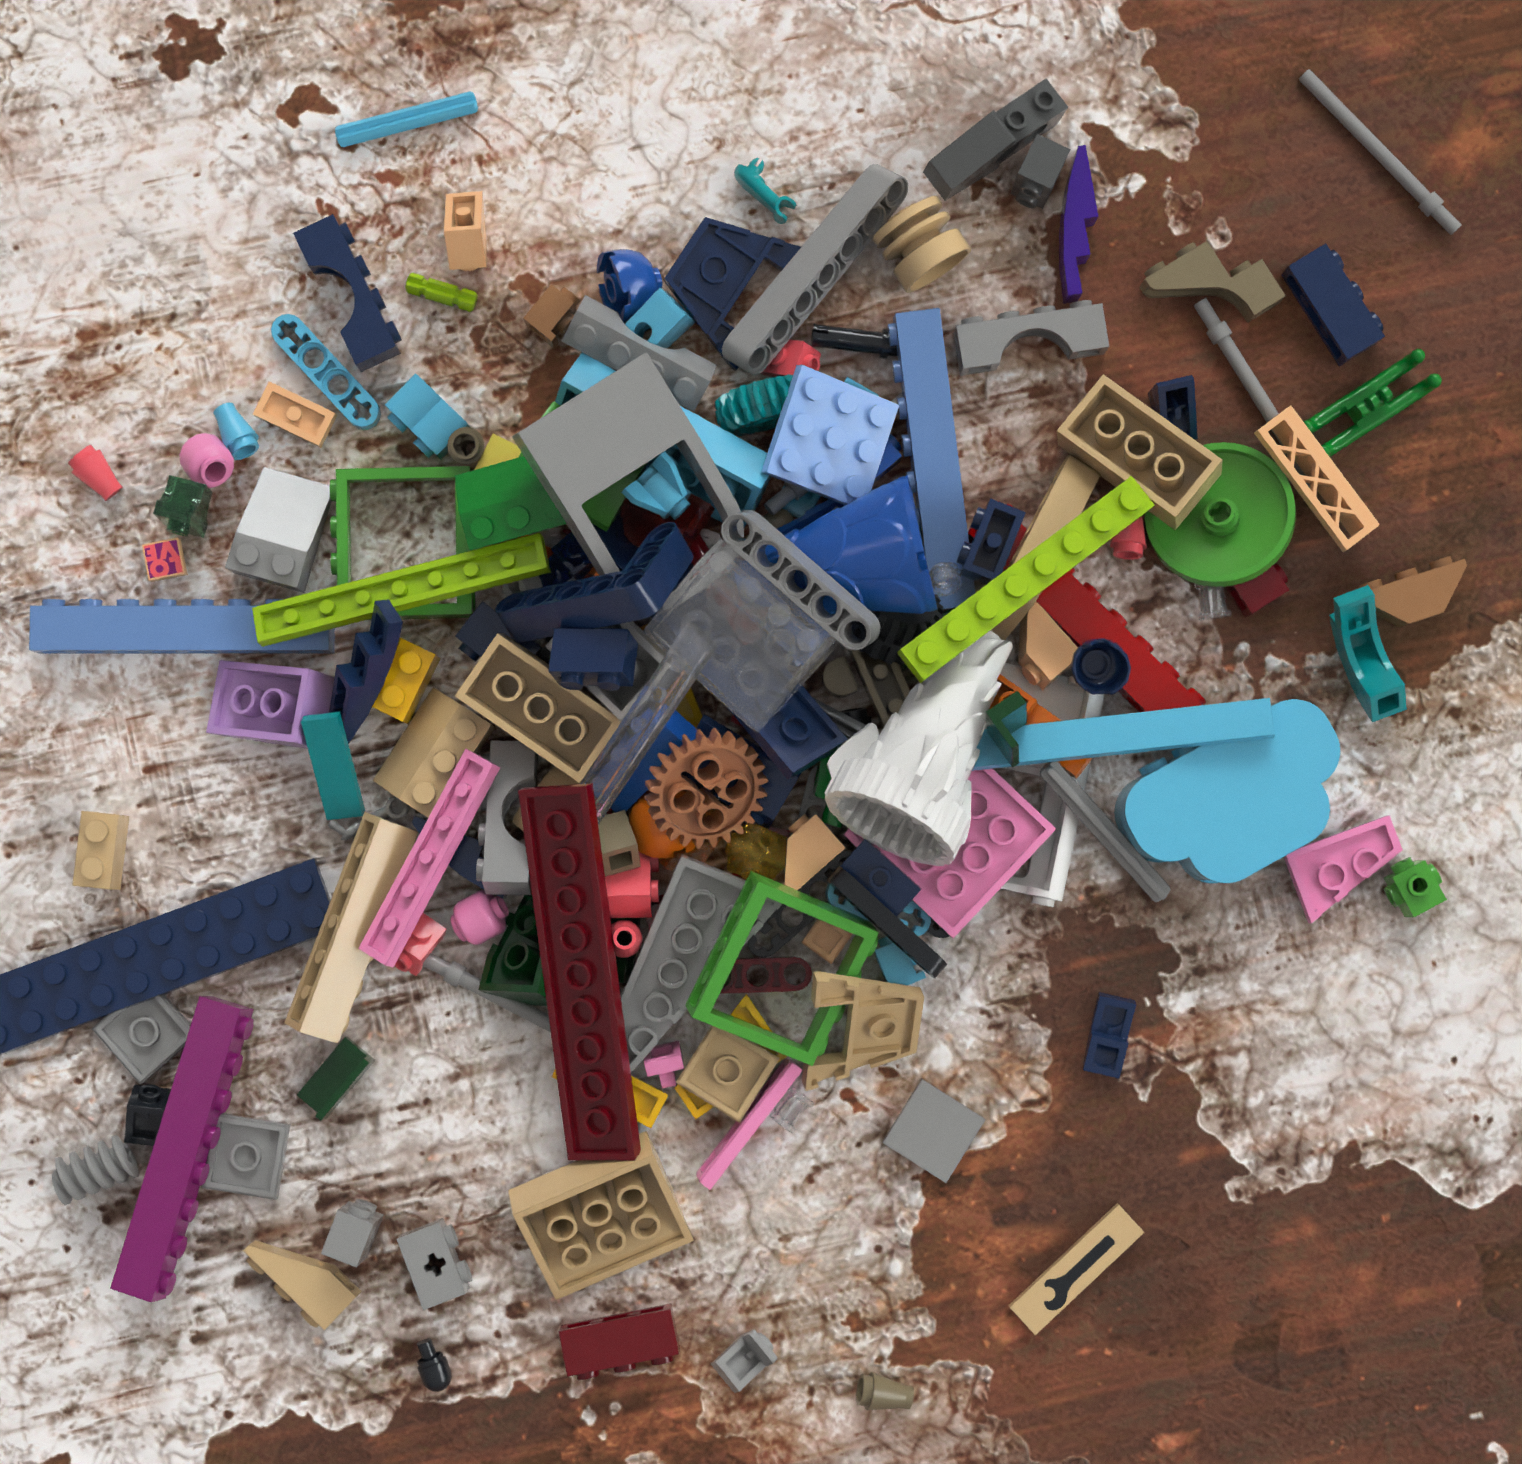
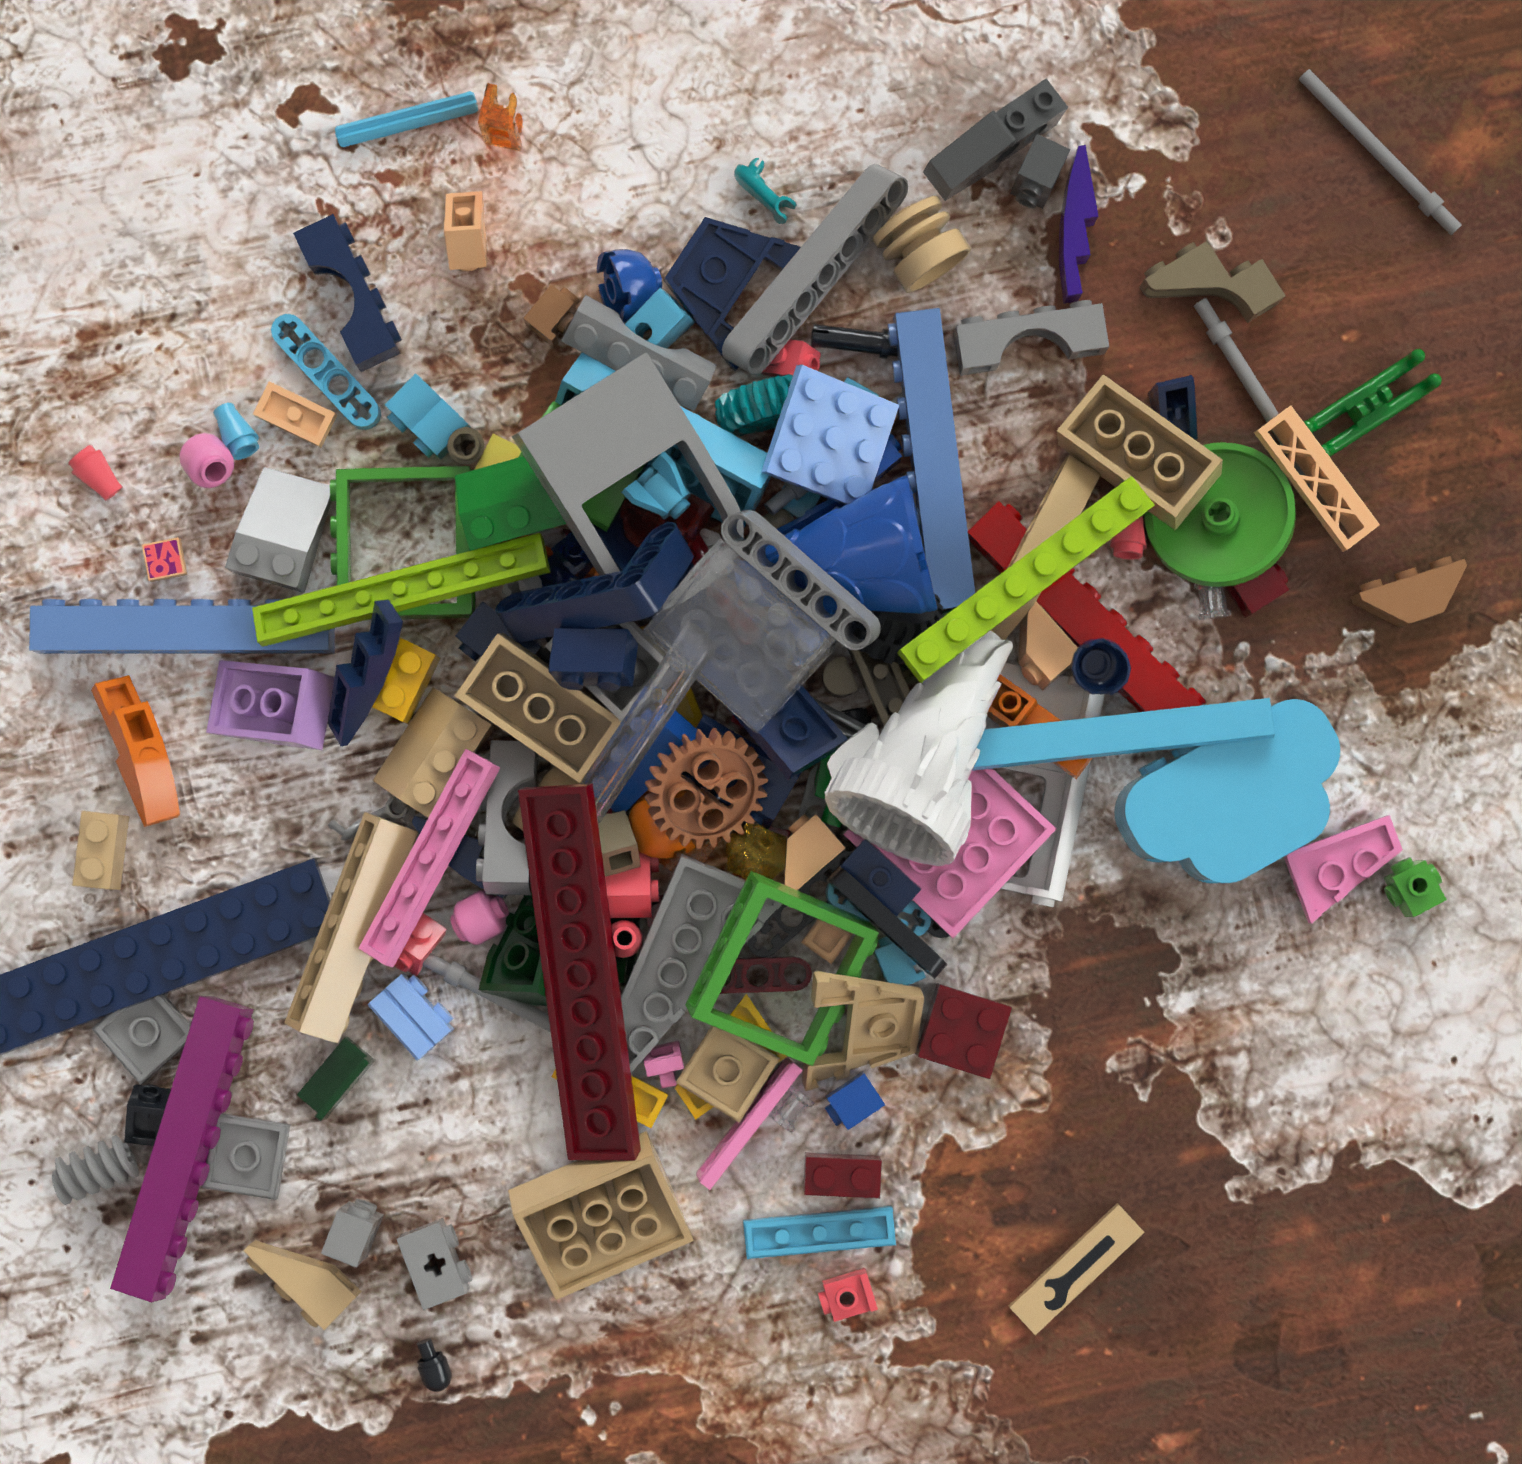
clear green brick [153,475,213,538] -> none
teal tile [301,712,365,820] -> none
lime axle [405,273,478,312] -> none
dark red brick [559,1303,680,1380] -> none
light grey bracket [711,1330,778,1393] -> none
dark tan cone [856,1372,914,1410] -> none
light grey tile [882,1078,986,1183] -> none
clear plate [929,562,962,597] -> none
dark blue brick [956,498,1026,585] -> none
dark green panel [985,691,1027,767] -> none
light grey axle [1040,761,1171,902] -> none
dark blue slope [1083,992,1136,1079] -> none
dark blue brick [1281,243,1385,367] -> none
teal arch [1329,585,1407,722] -> none
none -> orange slope [91,675,180,827]
none -> light blue brick [367,973,454,1061]
none -> clear orange hinge [478,83,523,152]
none -> medium azure tile [743,1206,896,1259]
none -> dark red brick [803,1152,882,1199]
none -> coral brick [818,1268,878,1322]
none -> blue brick [824,1071,885,1130]
none -> dark red piece [915,983,1012,1079]

